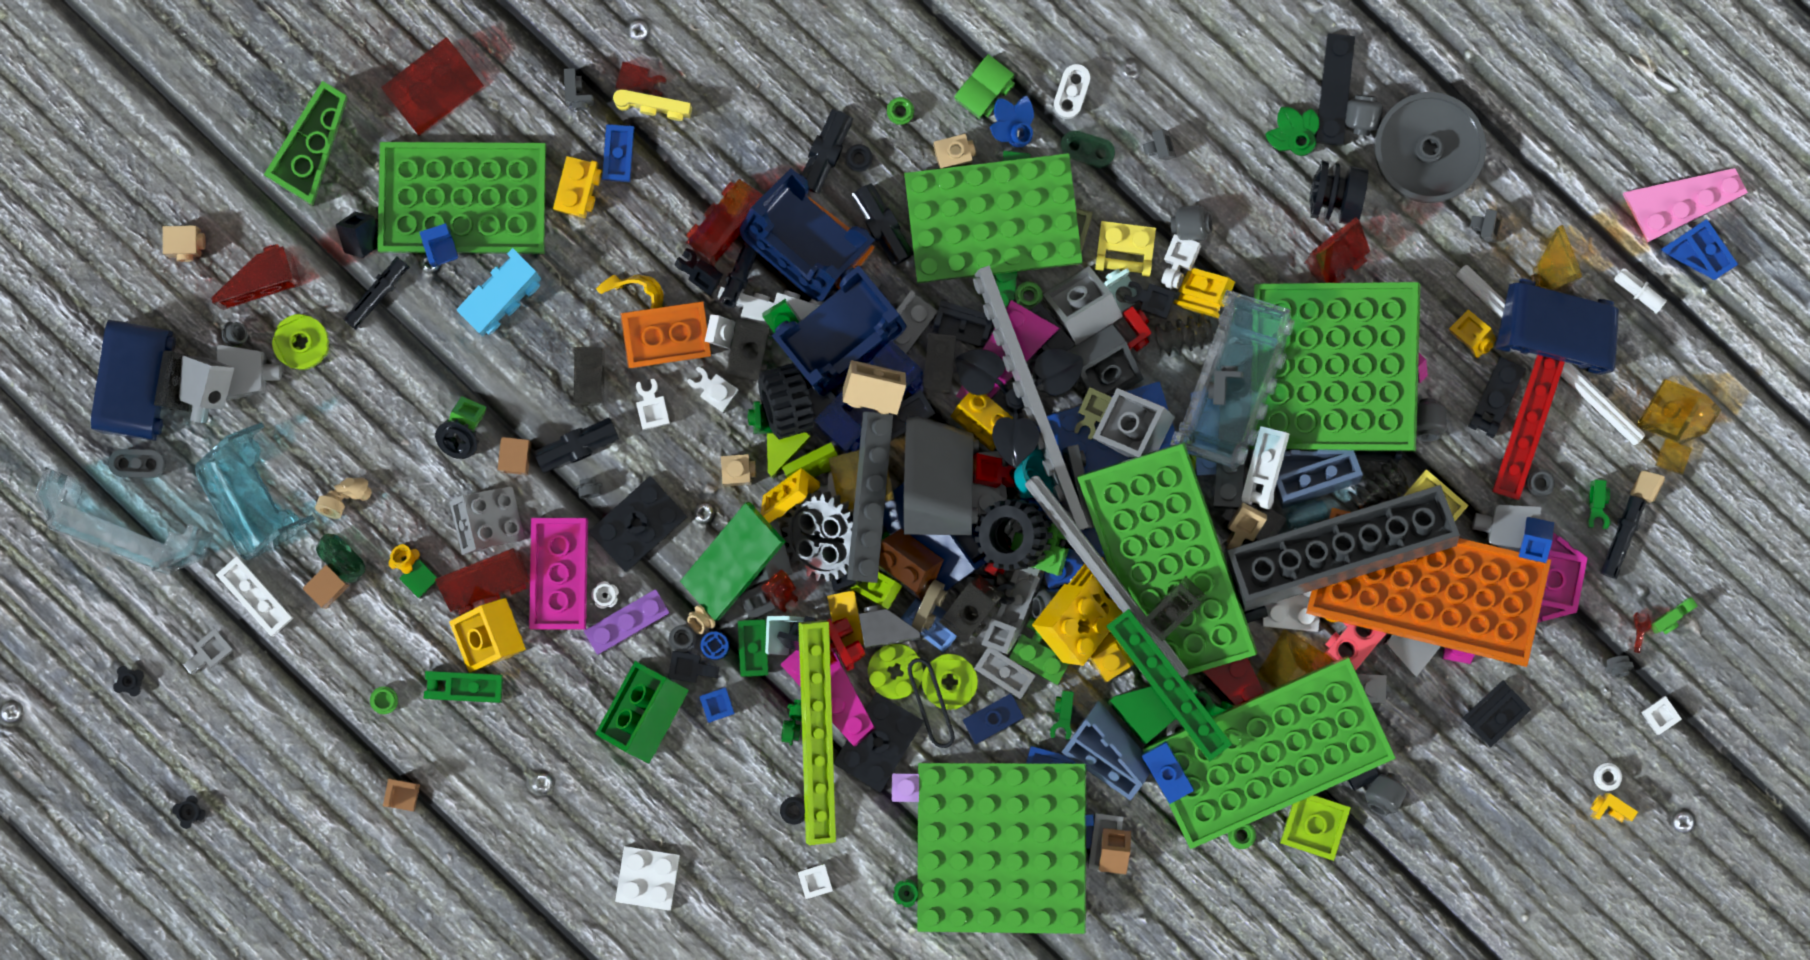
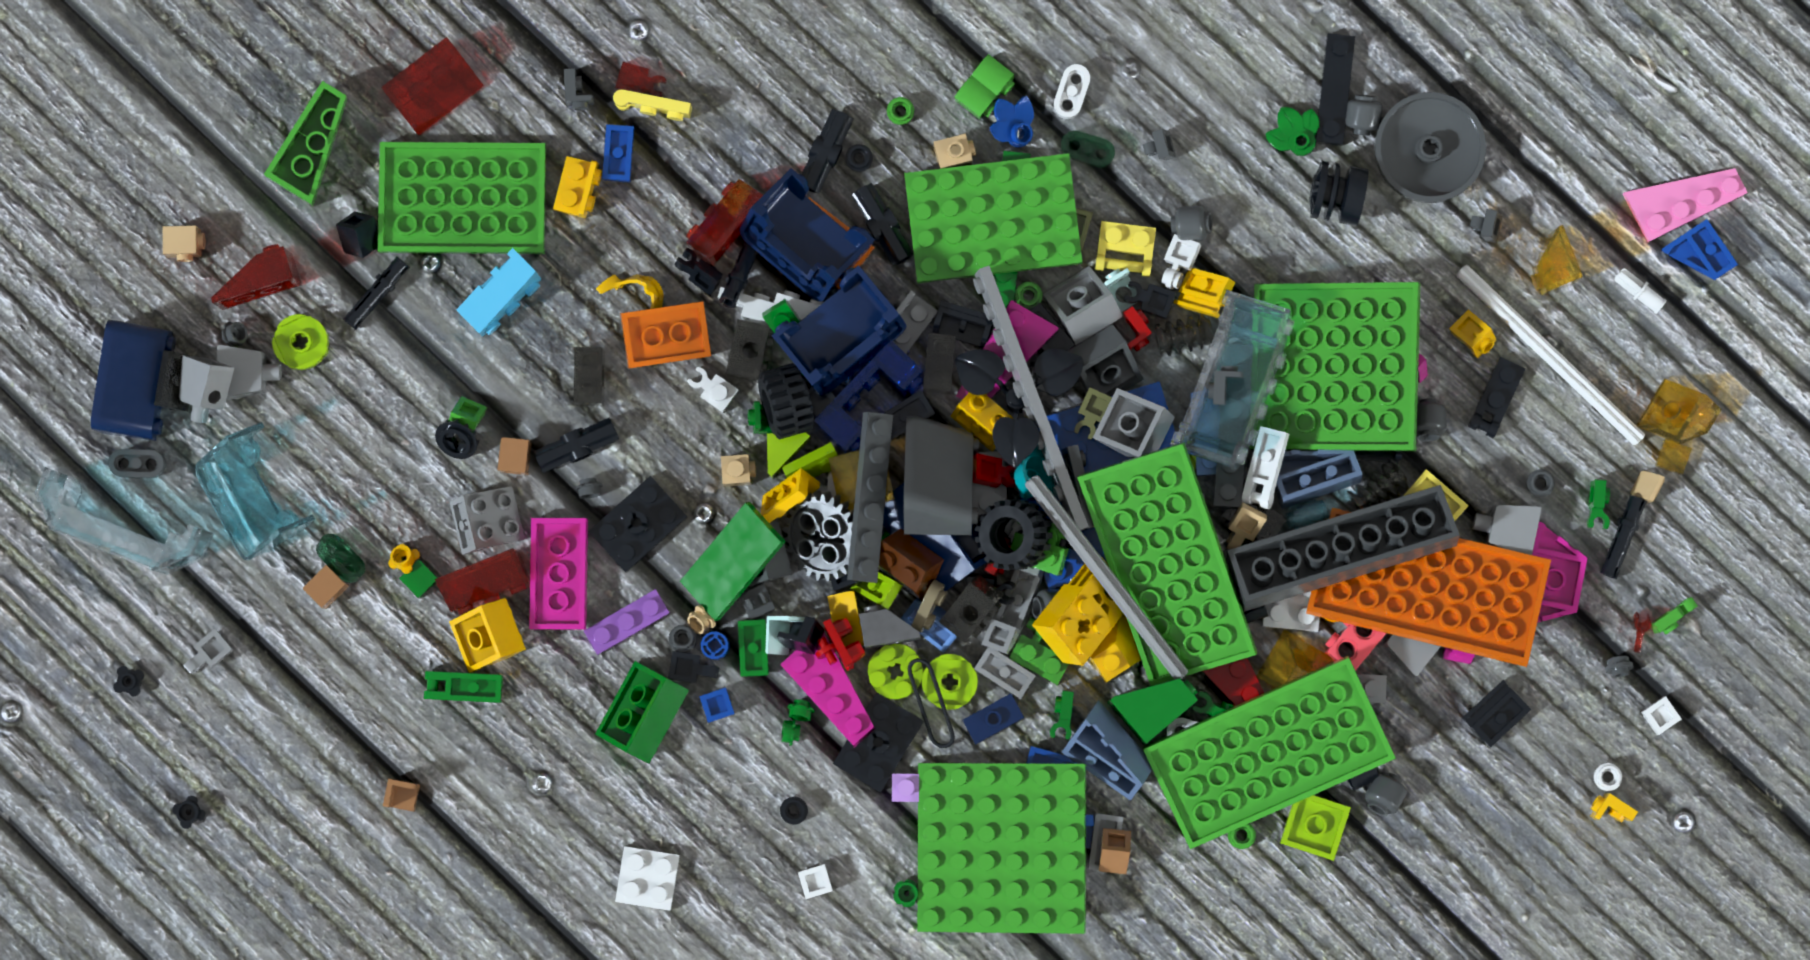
white plate [216,556,293,637] -> none
tan arm [315,478,372,519] -> none
bright green plate [370,686,398,714] -> none
blue panel [419,223,459,267] -> none
white plate [591,581,619,609] -> none
white plate [636,379,670,430] -> none
white plate [705,315,736,349] -> none
clear red plate [761,569,798,612] -> none
lime plate [799,620,836,845] -> none
tan brick [843,360,906,415] -> none
green plate [1106,609,1232,762] -> none
clear smoke brick [1142,576,1206,641] -> none
blue plate [1142,741,1194,804] -> none
clear red slope [1304,217,1370,283] -> none
red plate [1492,355,1565,500] -> none
dark blue windscreen [1495,279,1619,375] -> none
blue panel [1519,517,1554,563] -> none

